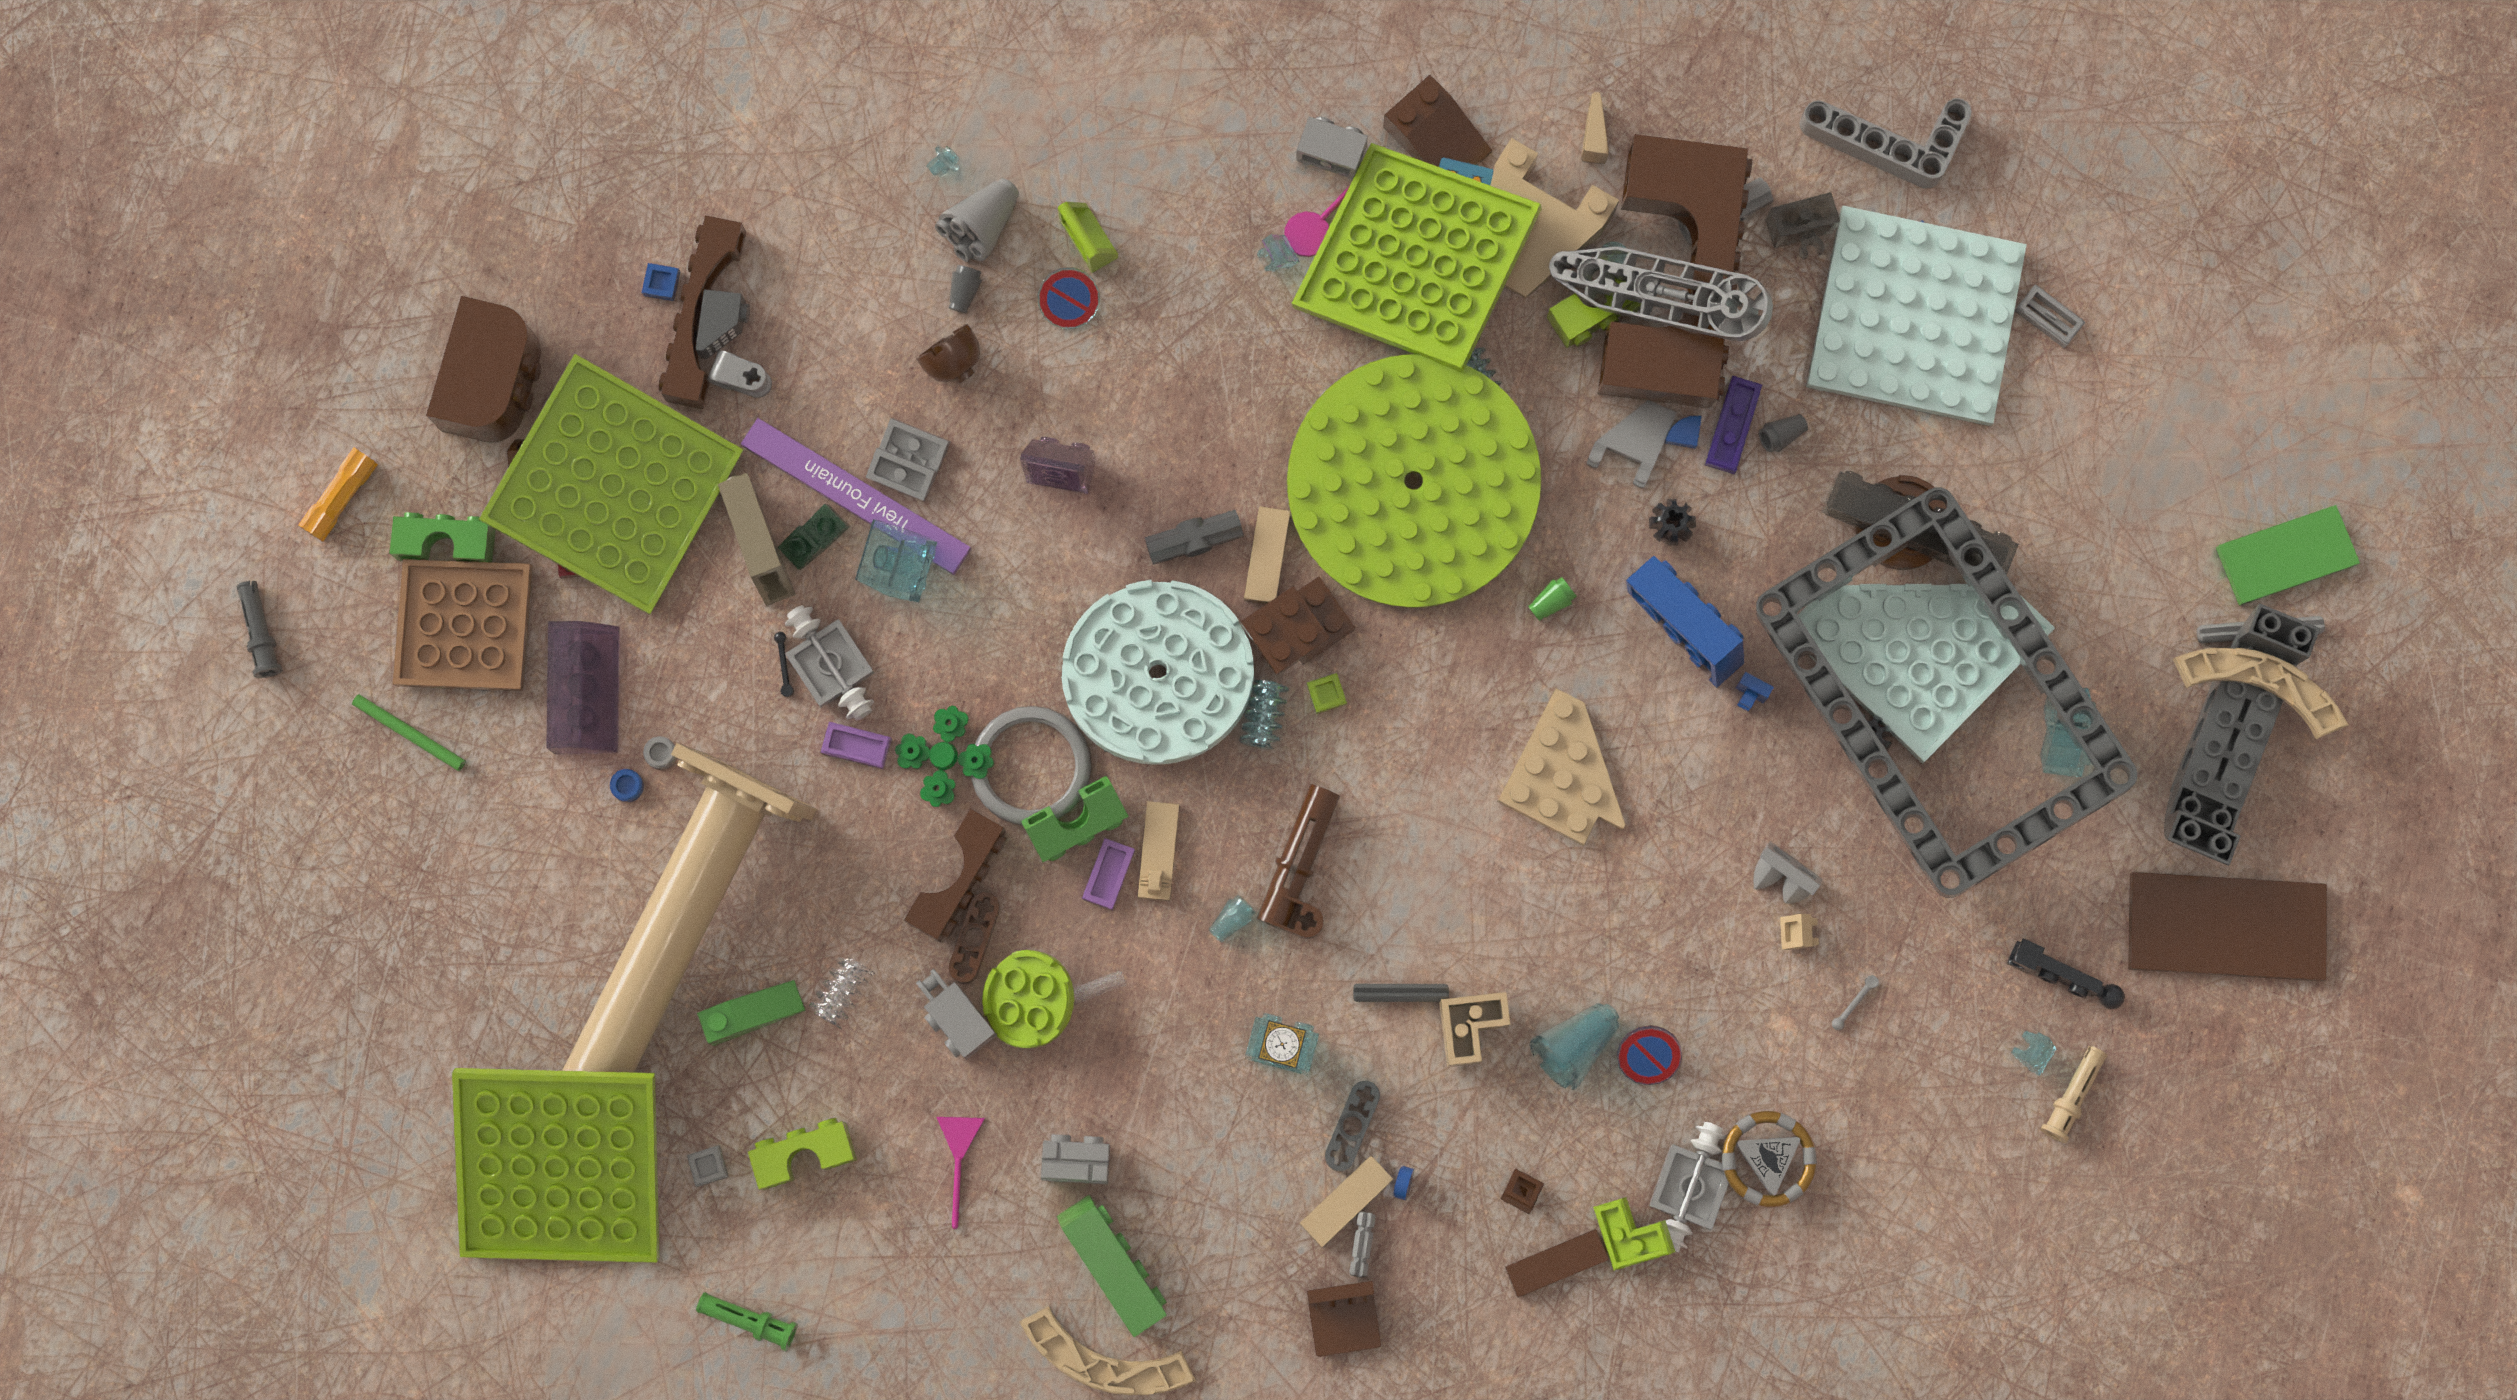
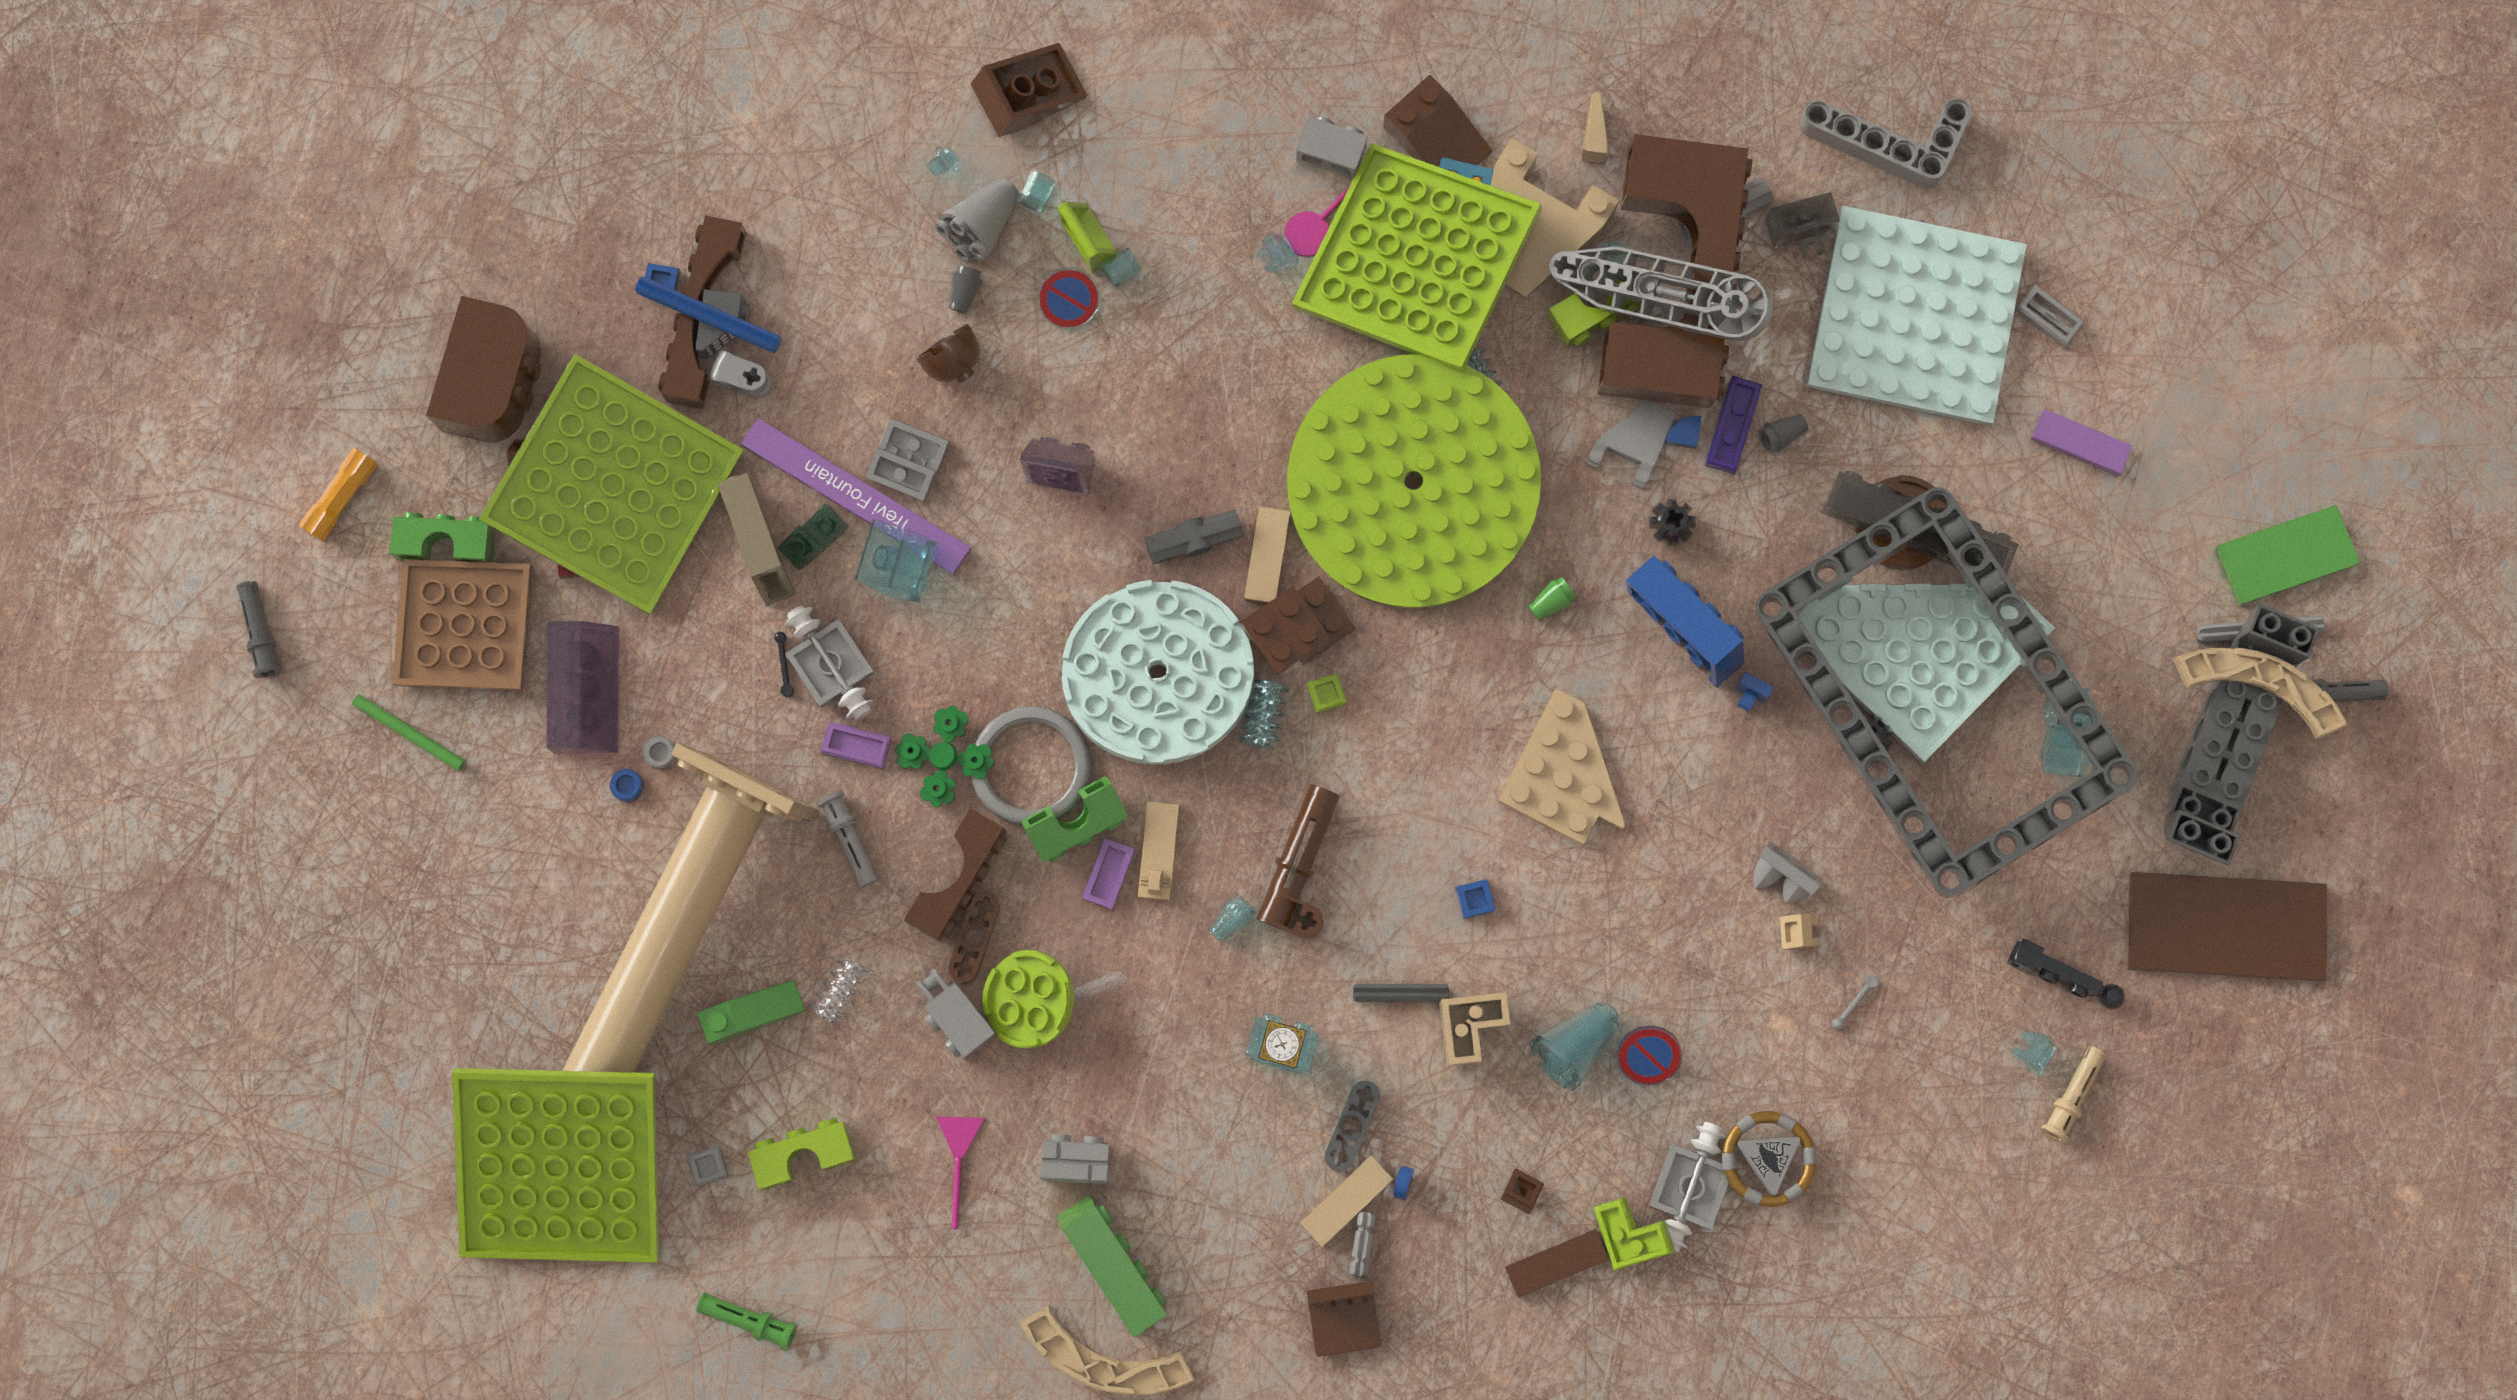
none -> blue axle [635,277,782,353]
none -> light grey pin [816,790,879,888]
none -> reddish brown slope [971,43,1088,137]
none -> clear light blue piece [1018,171,1056,212]
none -> clear light blue piece [1101,248,1142,288]
none -> blue tile [1455,879,1495,919]
none -> medium lavender tile [2030,409,2132,476]
none -> dark grey pin [2287,679,2388,709]

